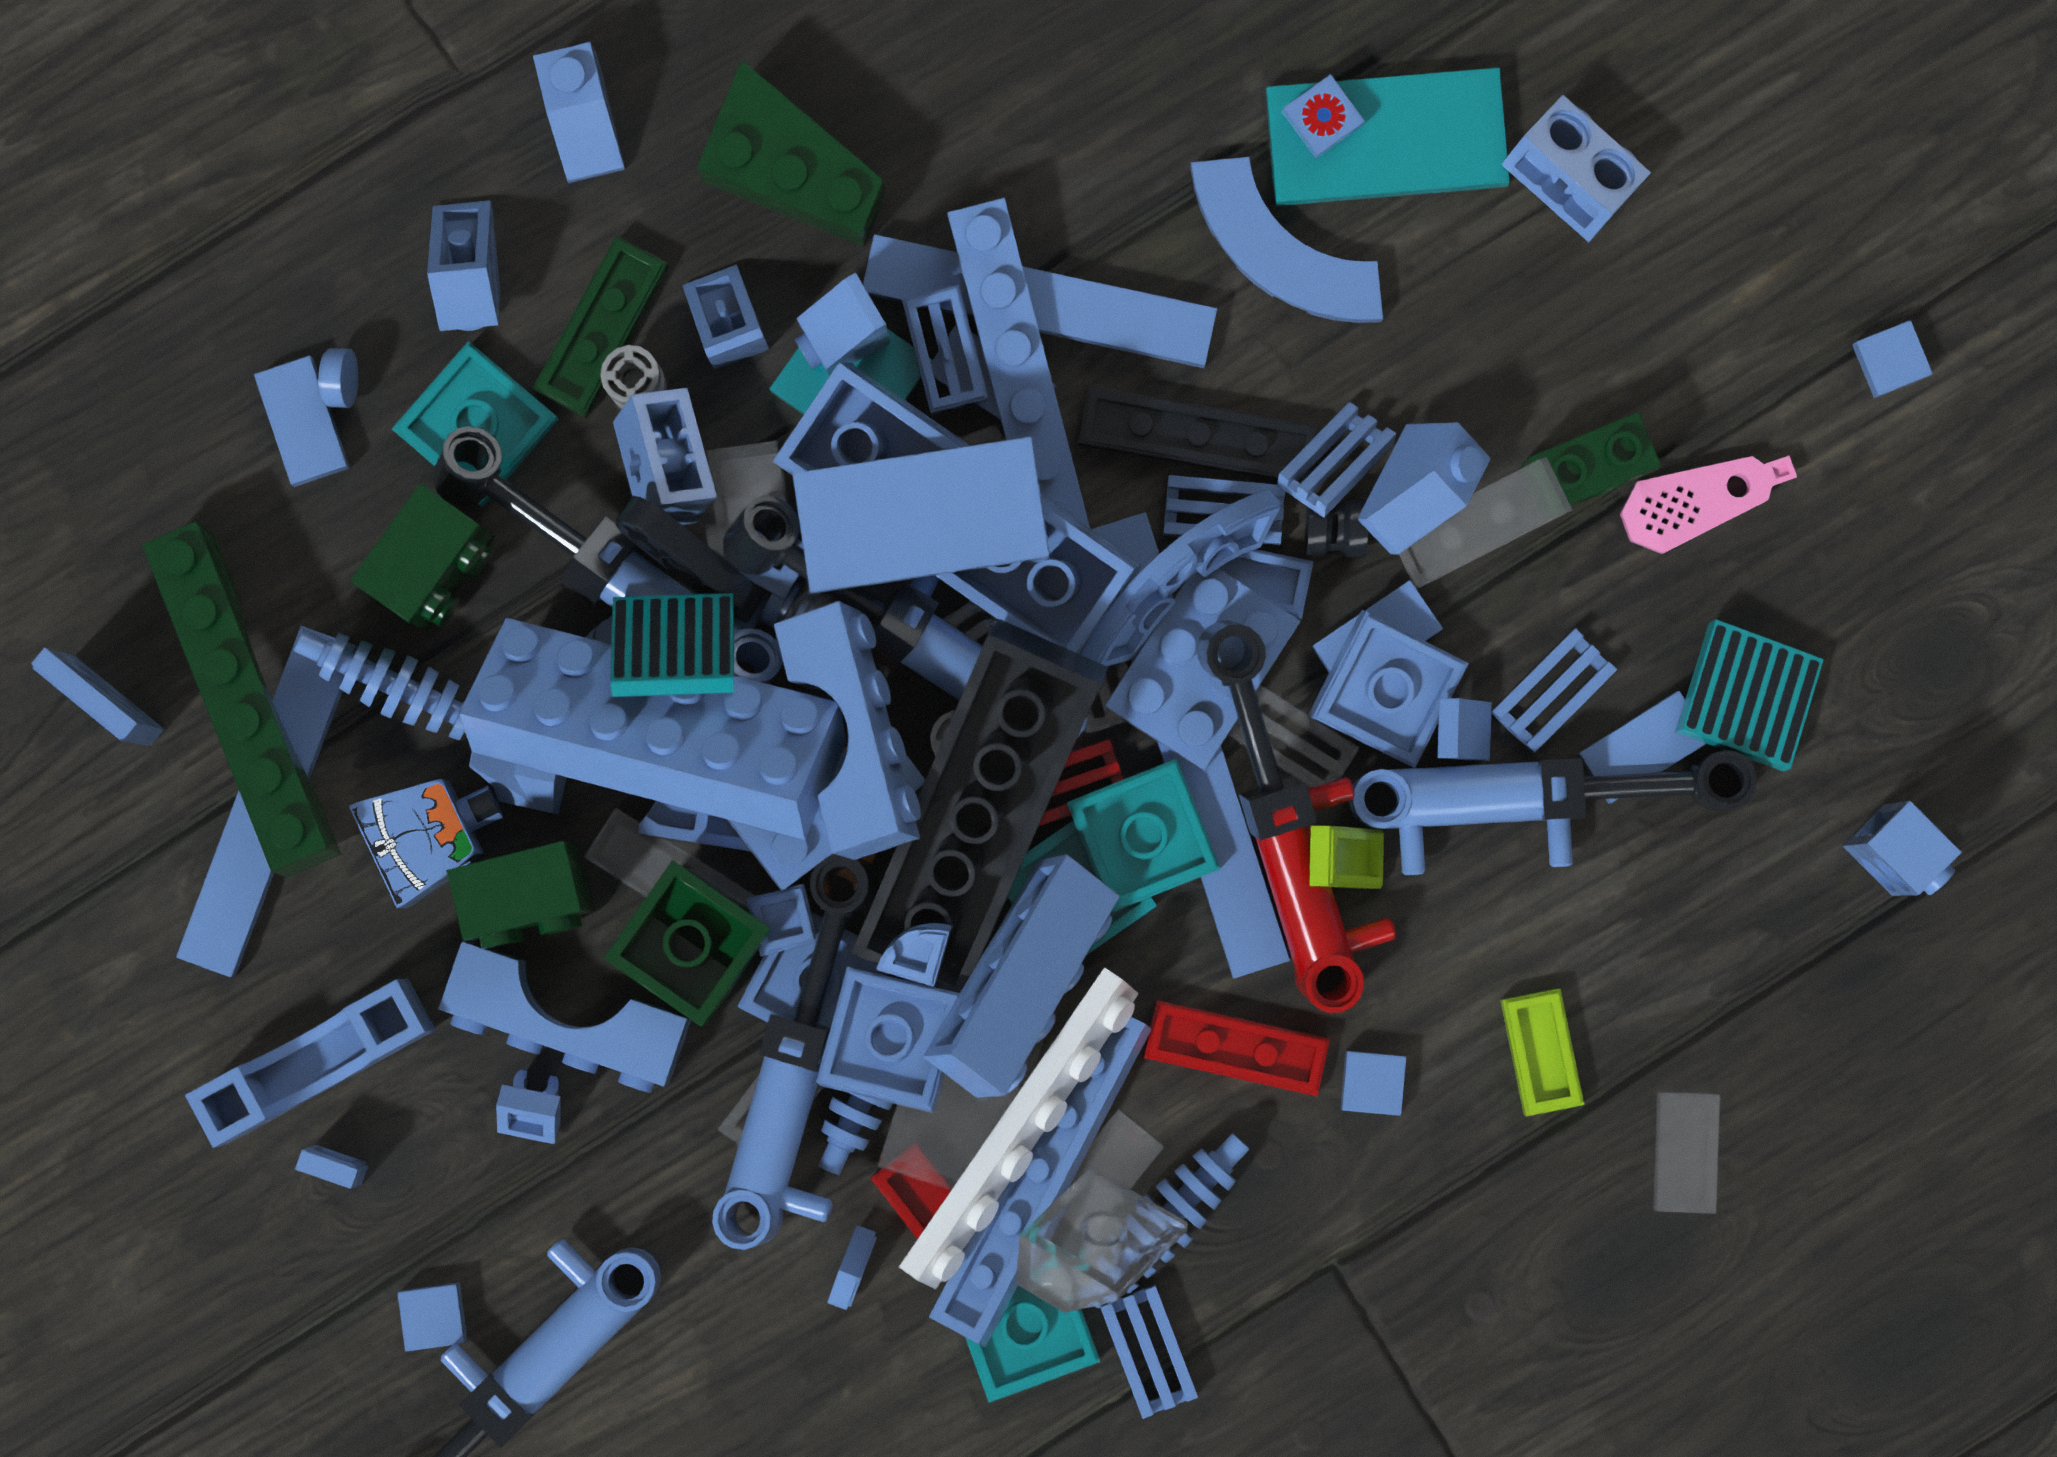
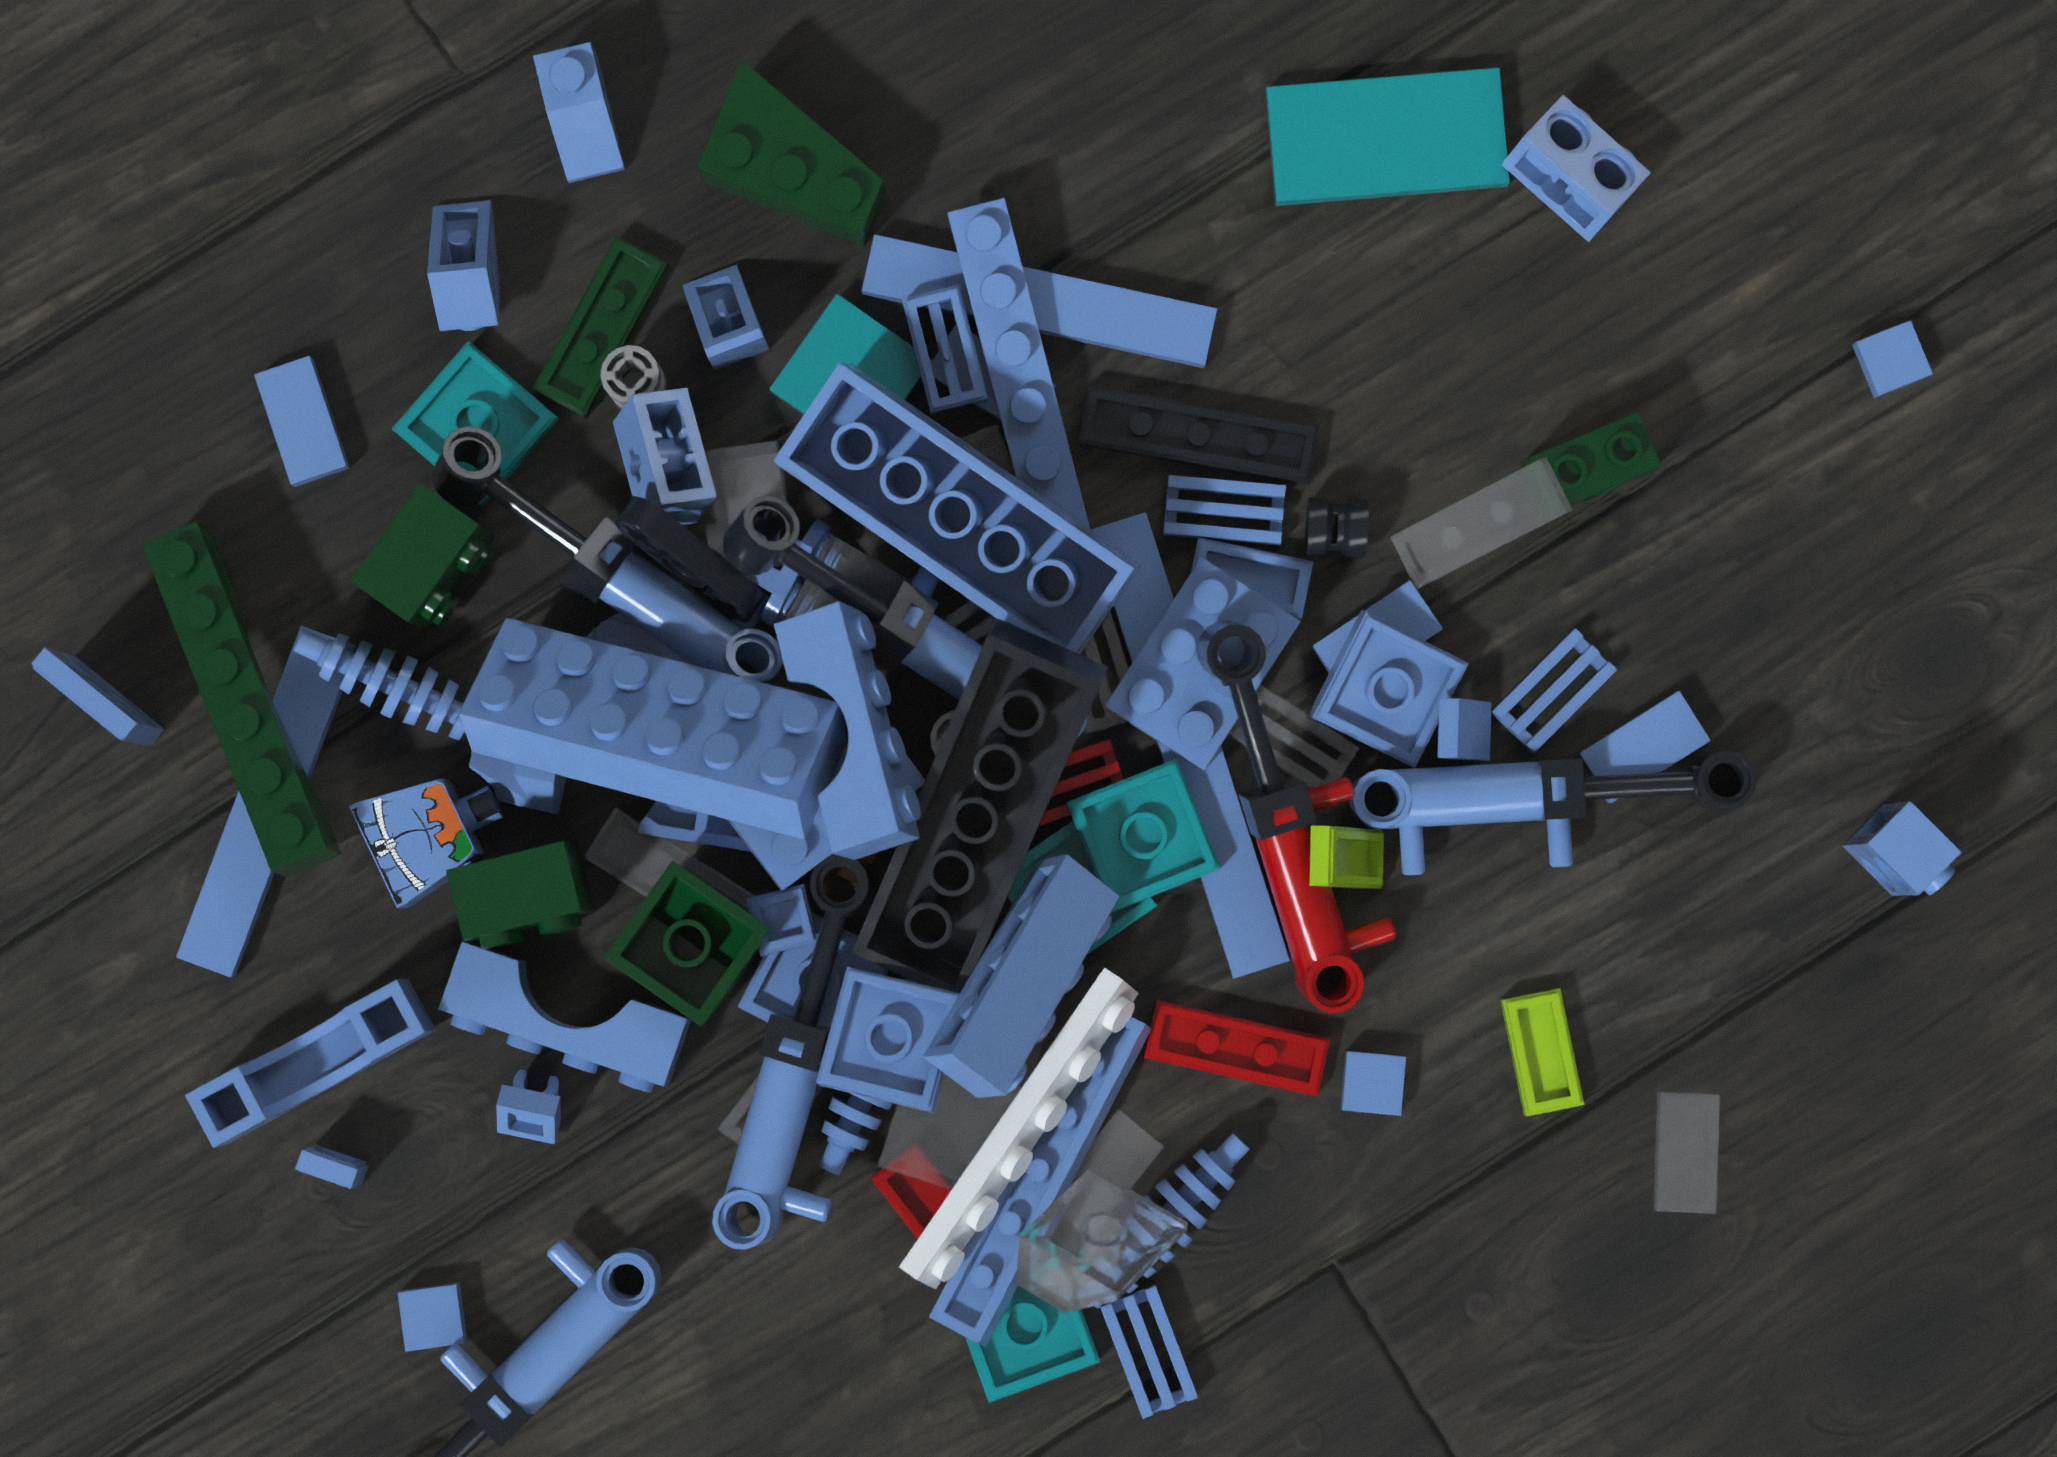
medium blue tile [318,348,359,408] -> none
tile [610,593,734,697] -> none
medium blue tile [792,437,1050,594] -> none
medium blue slope [794,272,891,377] -> none
medium blue tile [827,1225,877,1310] -> none
medium blue tile [876,923,952,987] -> none
medium blue tile [1081,490,1281,666] -> none
medium blue tile [1190,157,1383,323] -> none
medium blue tile [1277,402,1396,517] -> none
medium blue tile [1282,74,1365,159] -> none
medium blue slope [1357,422,1491,554] -> none
bright pink piece [1620,455,1797,554] -> none
tile [1675,619,1824,772] -> none

